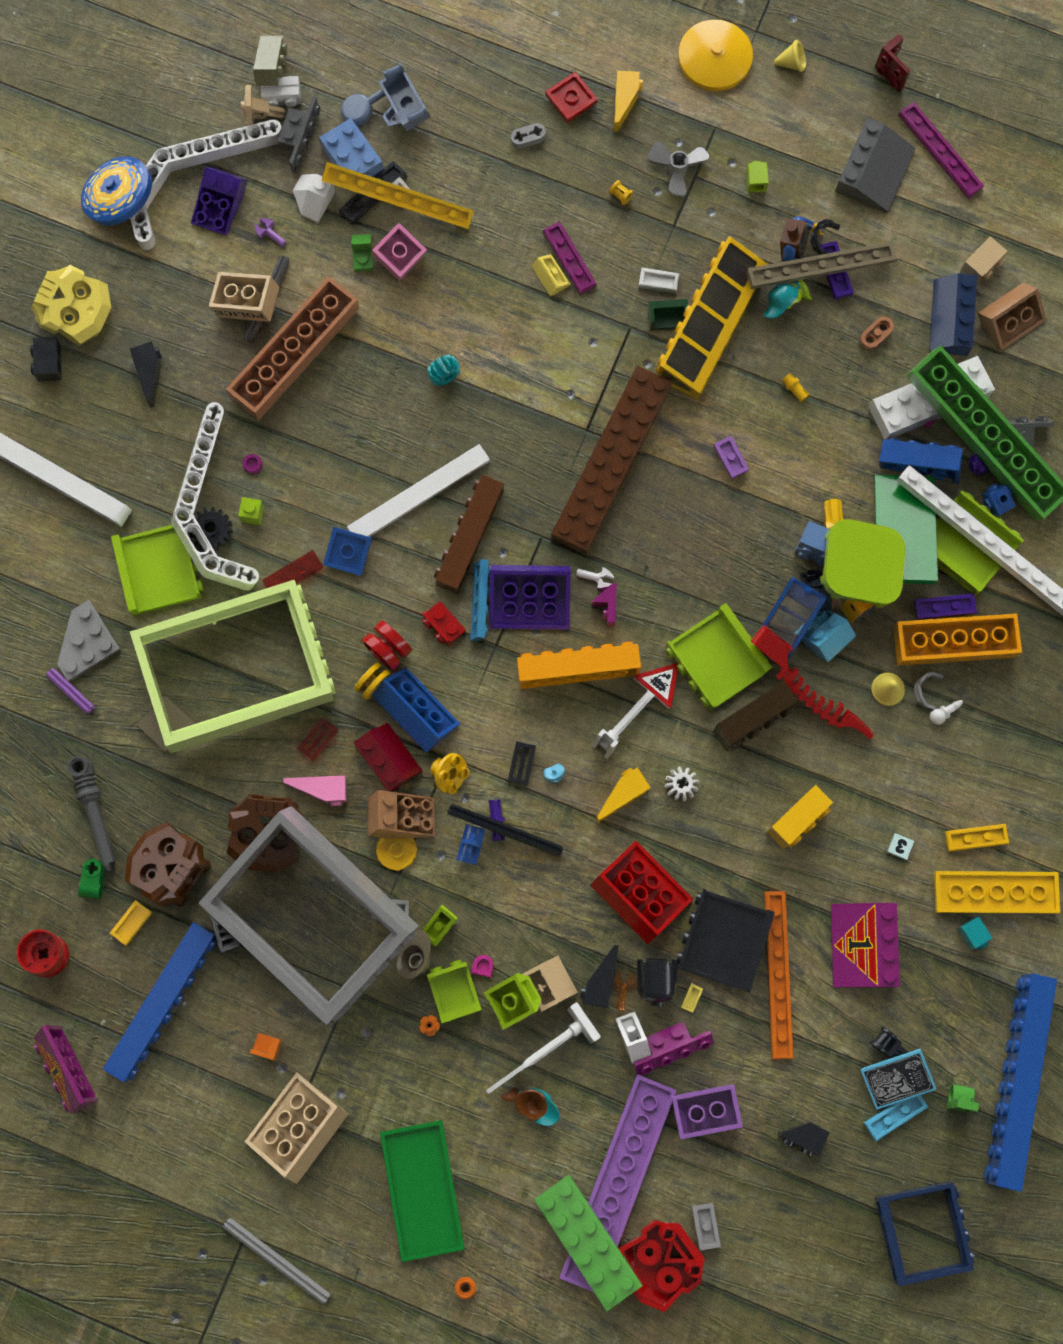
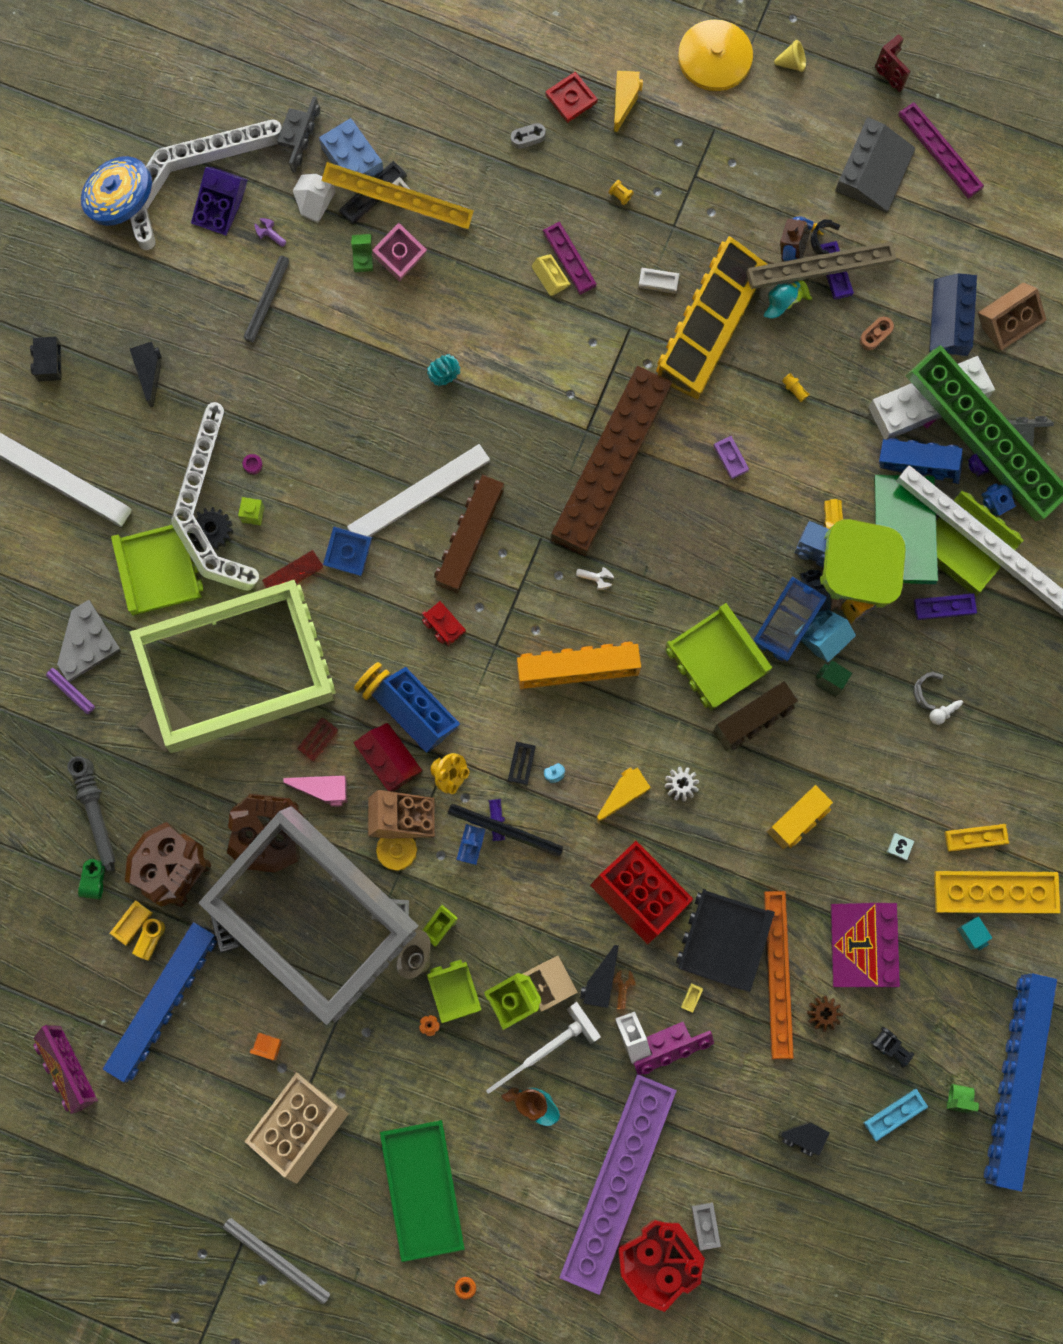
red wheel [16,929,70,978] -> none
light yellow brick [31,265,111,346] -> none
tan brick [209,272,279,322] -> none
nougat brick [226,276,360,421] -> none
tan piece [241,85,285,126] -> none
brick [253,36,287,86] -> none
white brick [261,76,301,107] -> none
sand blue piece [341,62,431,132] -> none
red wheel [361,620,412,671] -> none
dark azure plate [470,559,490,642] -> none
dark pink tile [471,955,494,978] -> none
dark purple slope [490,565,571,630] -> none
bright green plate [534,1175,643,1311] -> none
magenta slope [591,583,617,627] -> none
white piece [592,663,678,759] -> none
black cylinder [637,958,678,1007] -> none
light grey piece [648,142,709,197] -> none
dark green panel [648,299,689,331] -> none
medium lavender brick [671,1084,743,1139] -> none
lime brick [746,161,769,193] -> none
red piece [751,625,874,740] -> none
tile [861,1048,936,1110] -> none
light yellow hat [871,672,905,706] -> none
dark blue window [875,1181,975,1286] -> none
light orange brick [893,614,1022,666] -> none
tan brick [961,236,1007,284] -> none
none -> yellow piece [132,919,165,961]
none -> reddish brown gear [806,996,843,1032]
none -> dark green brick [815,660,853,697]

